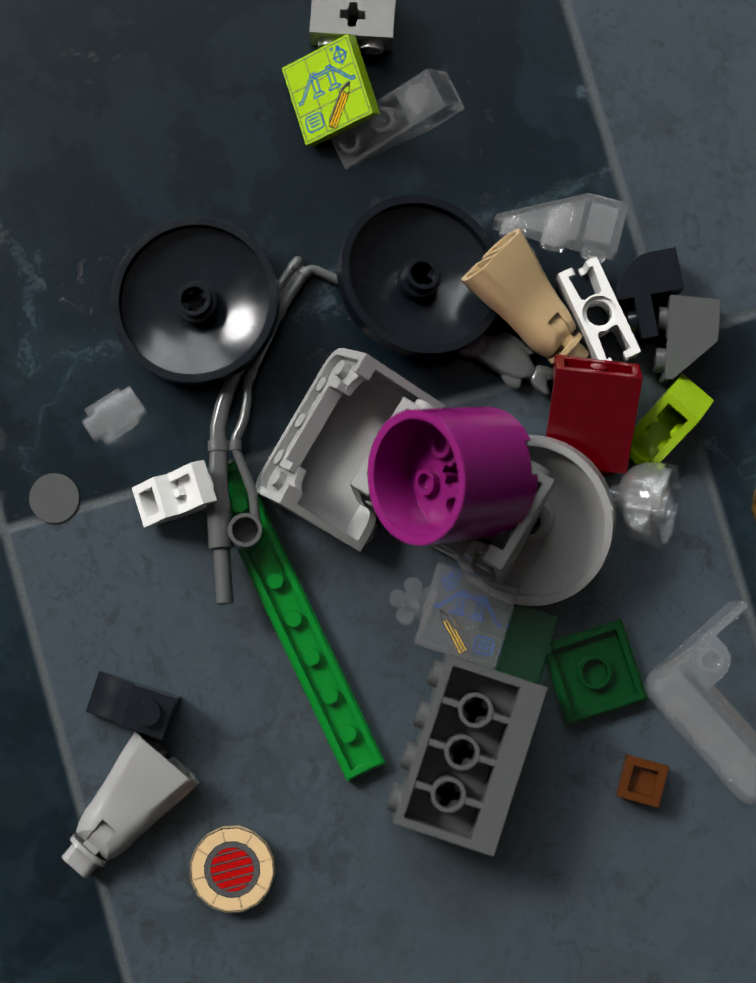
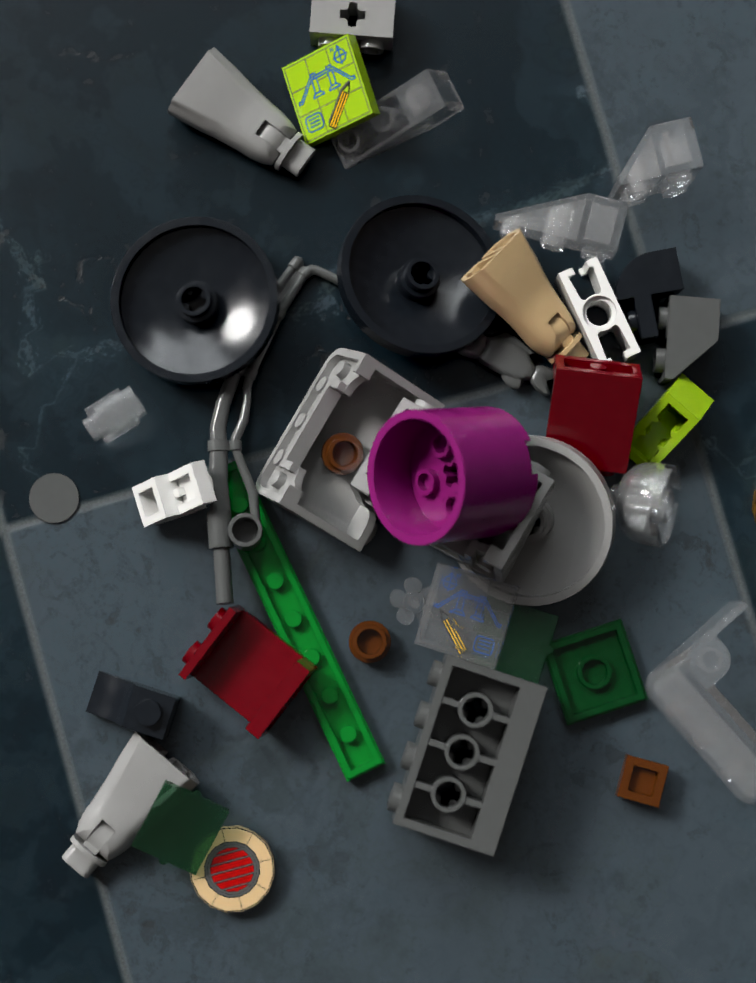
none -> clear green piece [131,779,229,875]
none -> light grey piece [168,47,316,177]
none -> dark red panel [178,605,318,739]
none -> reddish brown plate [321,433,364,475]
none -> reddish brown plate [349,621,391,663]
none -> clear slope [608,116,704,208]

